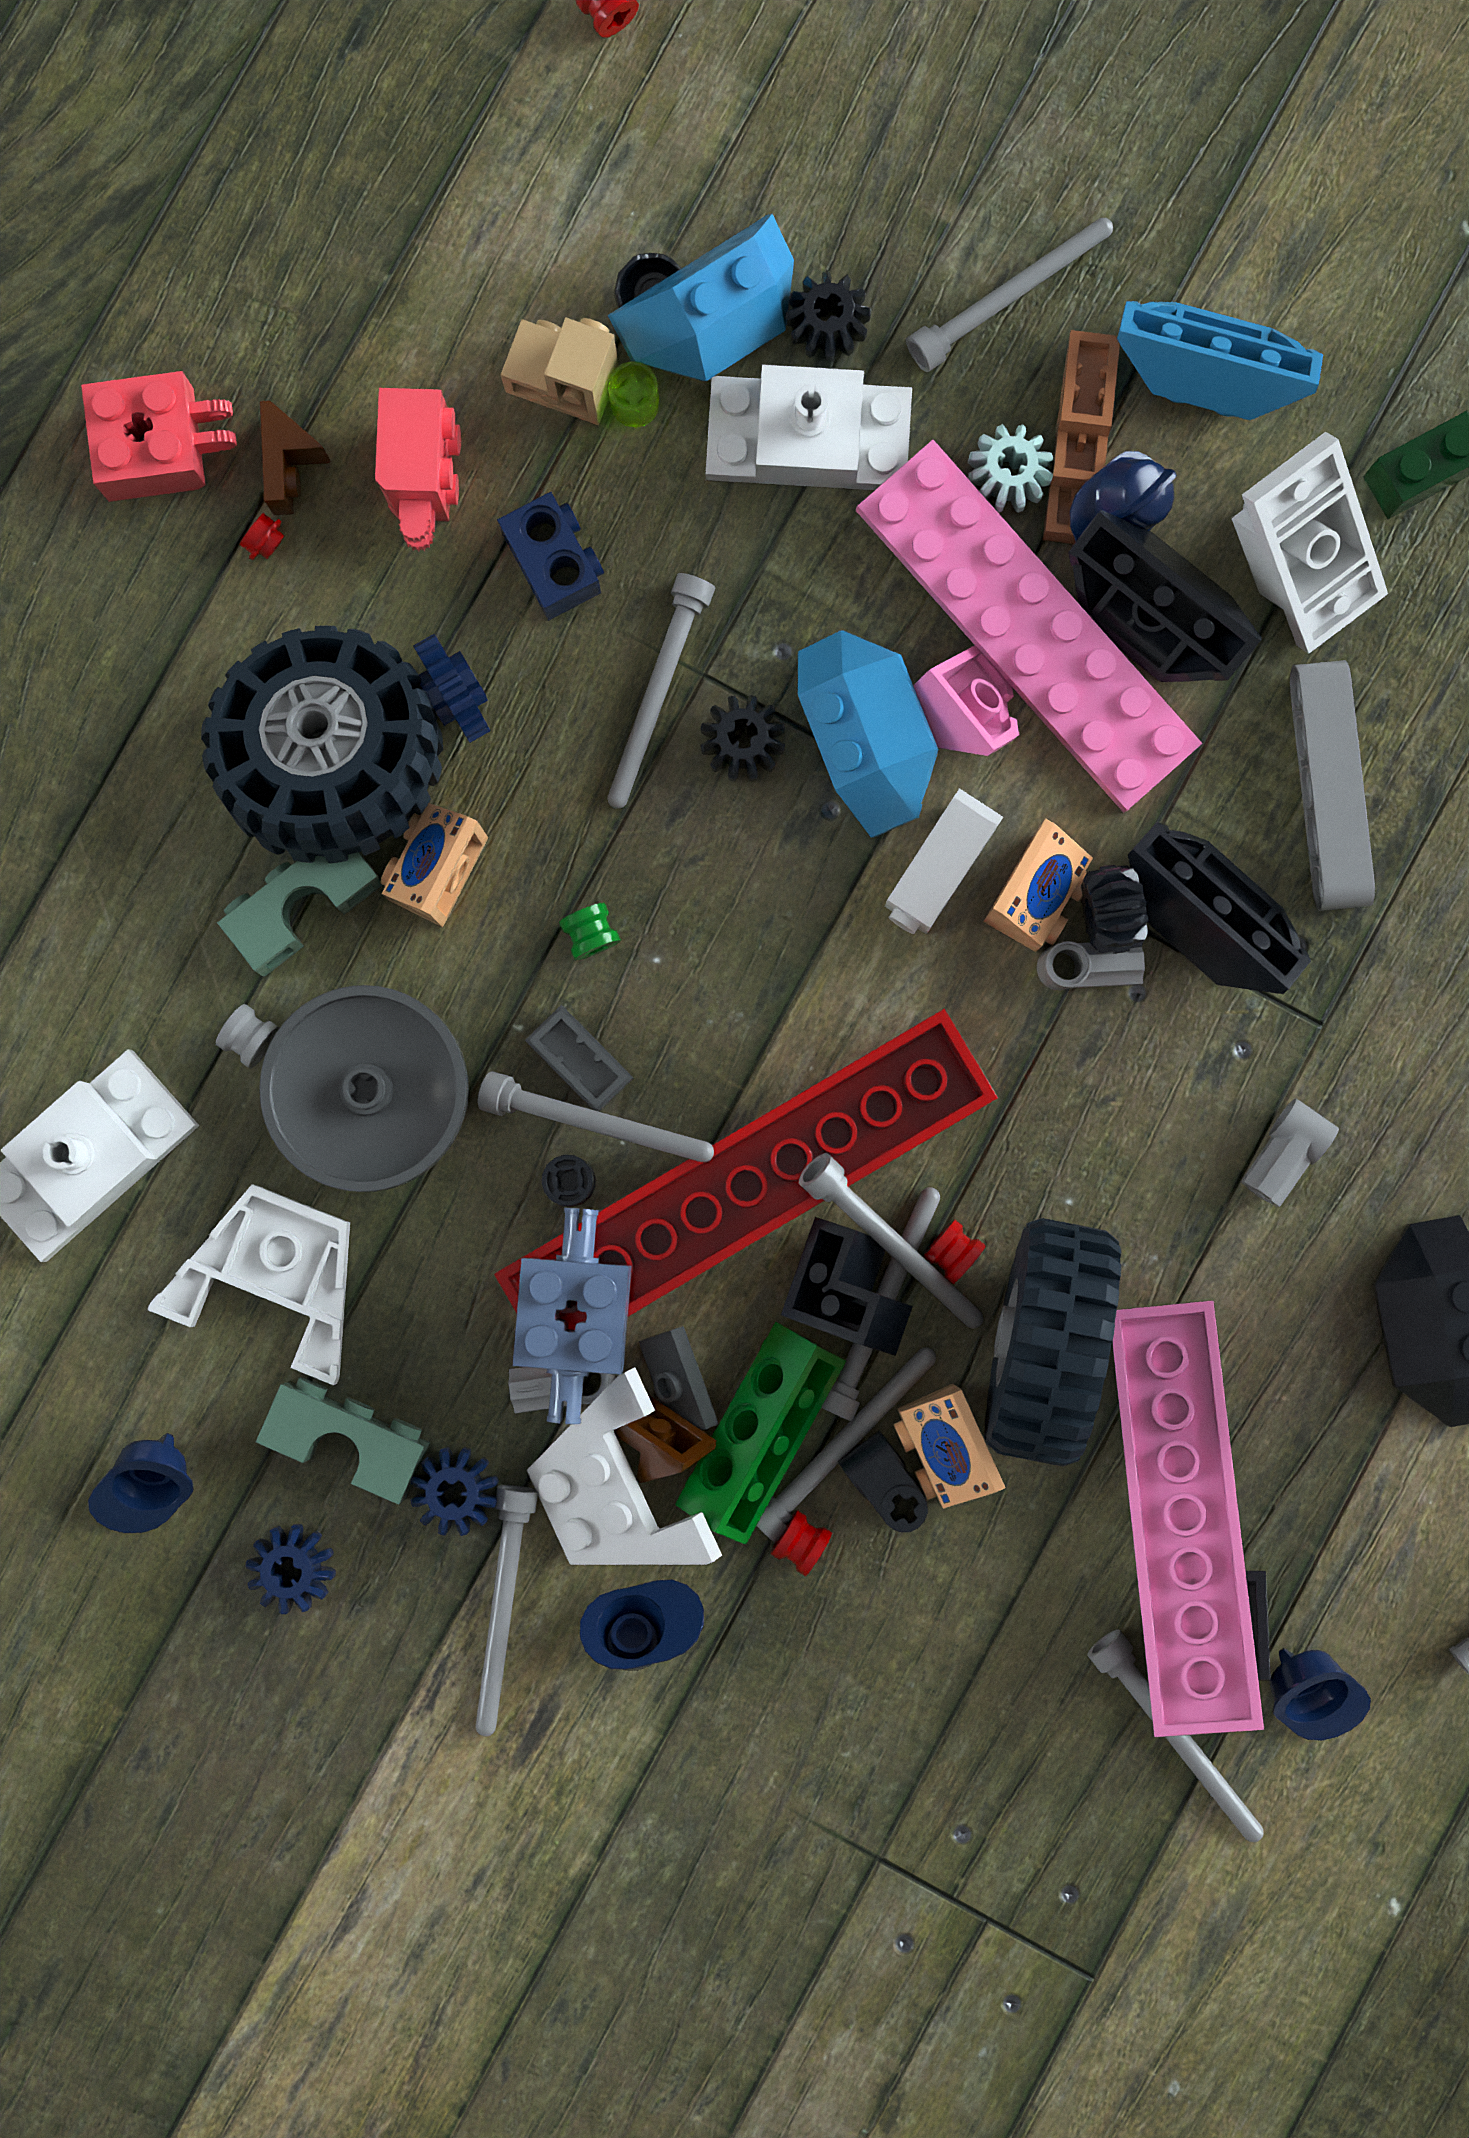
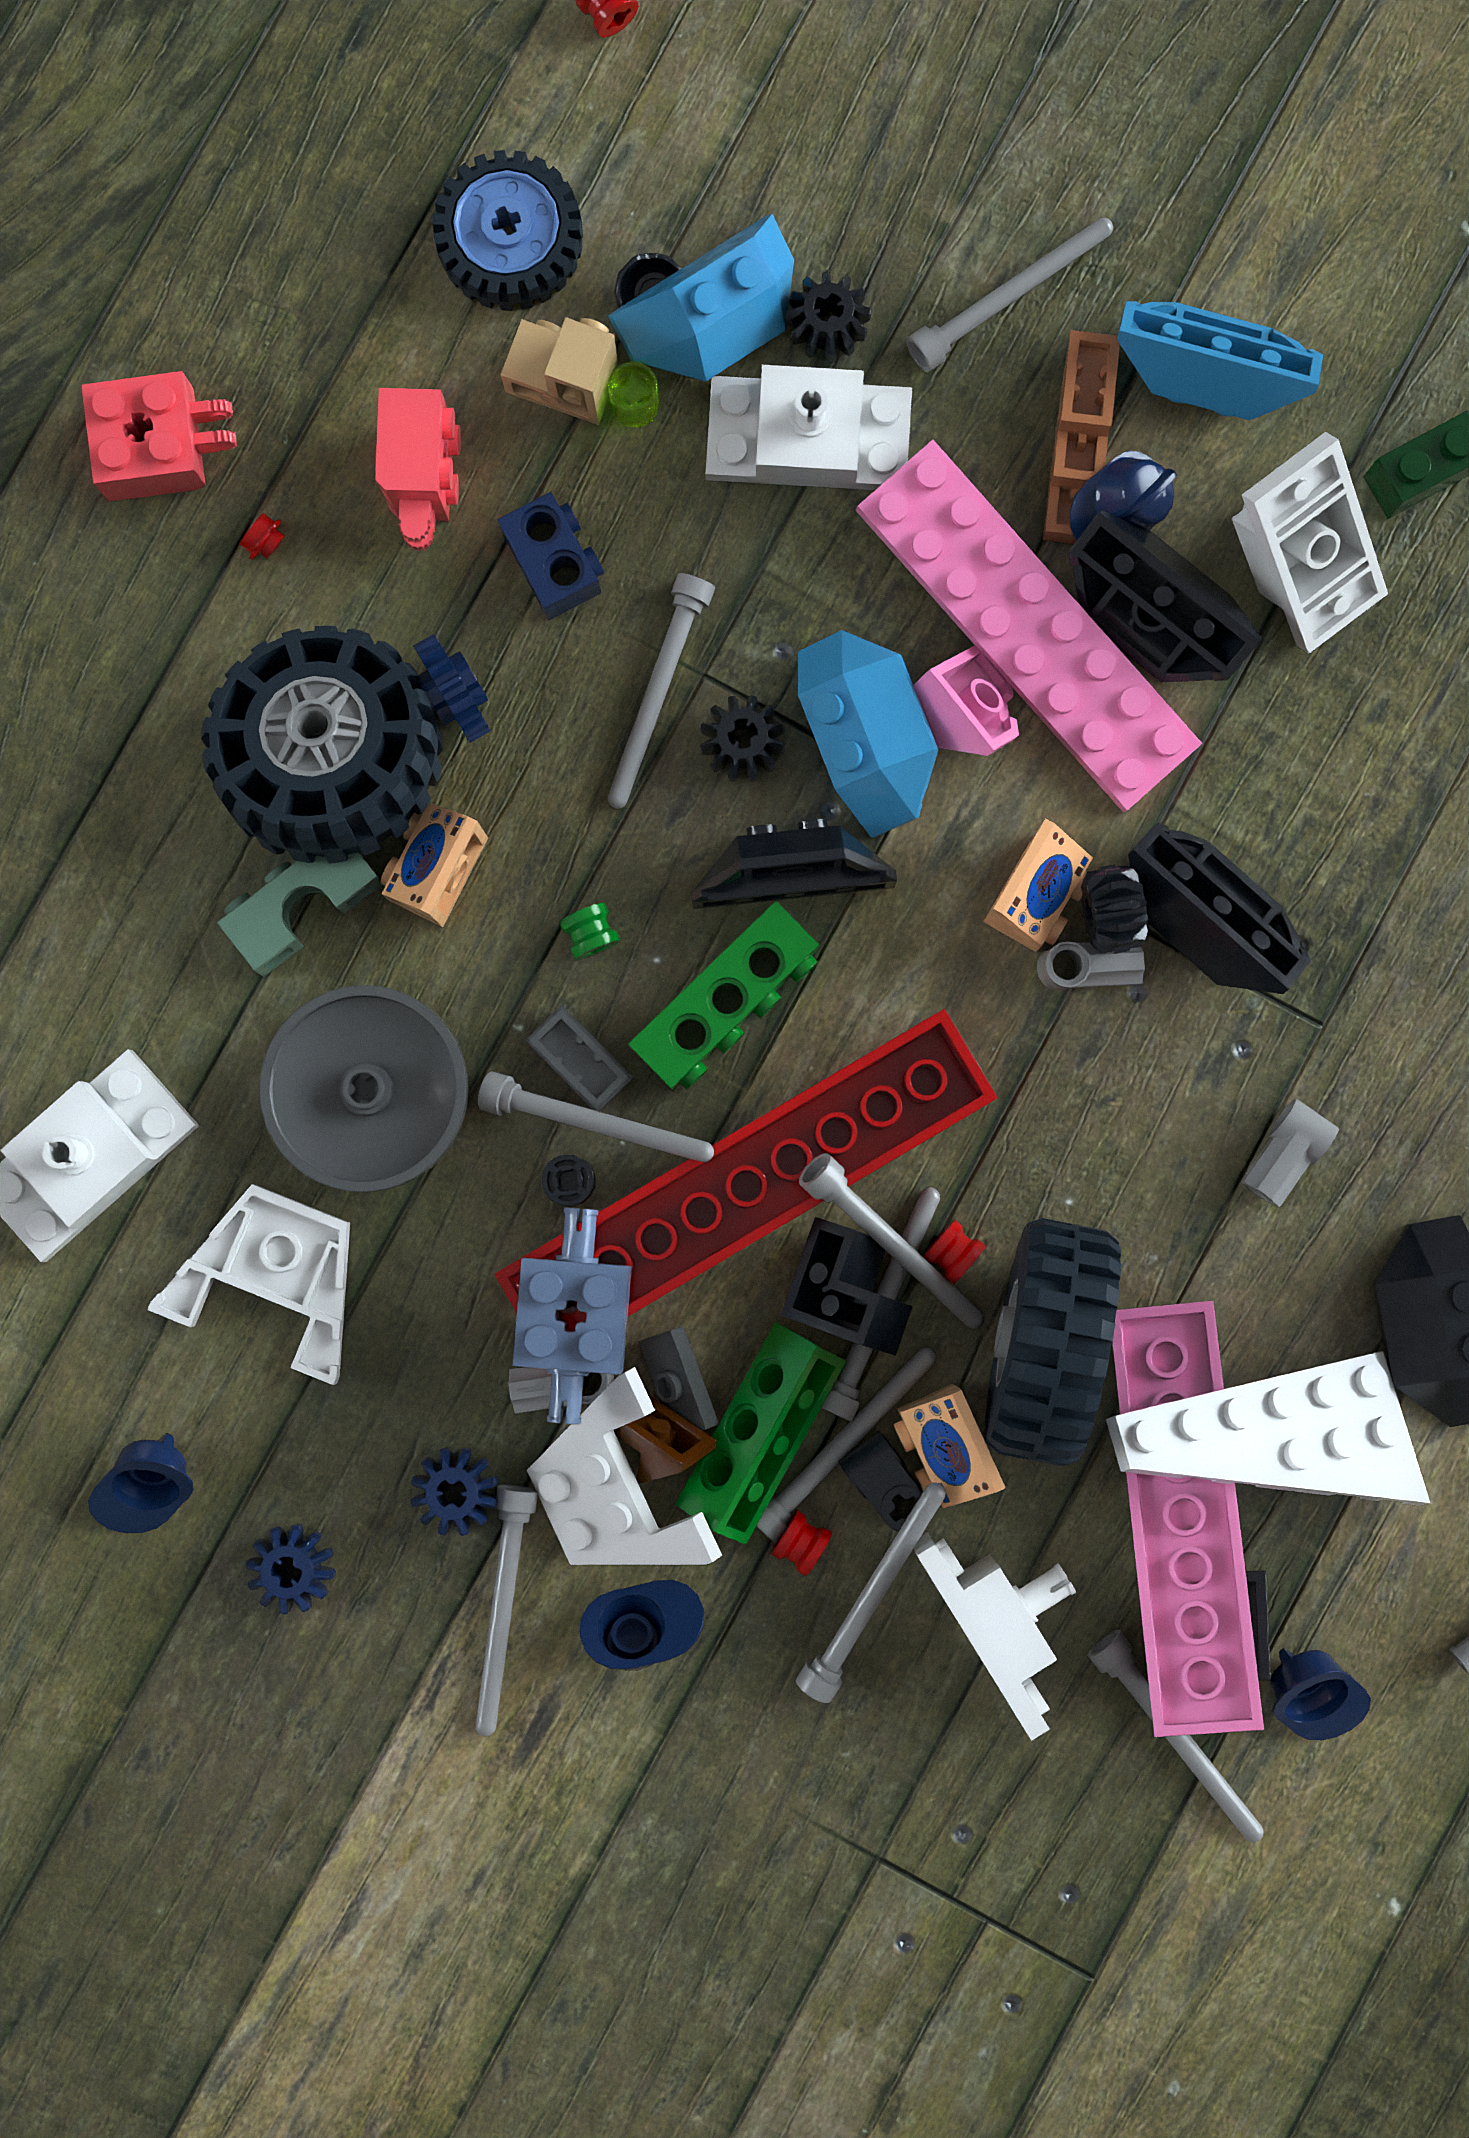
light grey wheel [215,1004,280,1069] -> none
sand green arch [256,1377,430,1505] -> none
reddish brown slope [260,401,331,515] -> none
white slope [884,788,1003,934] -> none
light aqua gear [968,424,1053,513] -> none
light grey beam [1290,660,1375,911] -> none
none -> wheel [432,150,583,311]
none -> green brick [628,901,819,1091]
none -> black wedge [691,819,897,909]
none -> light grey piece [796,1483,945,1703]
none -> white brick [913,1532,1076,1741]
none -> white wing [1106,1351,1430,1506]

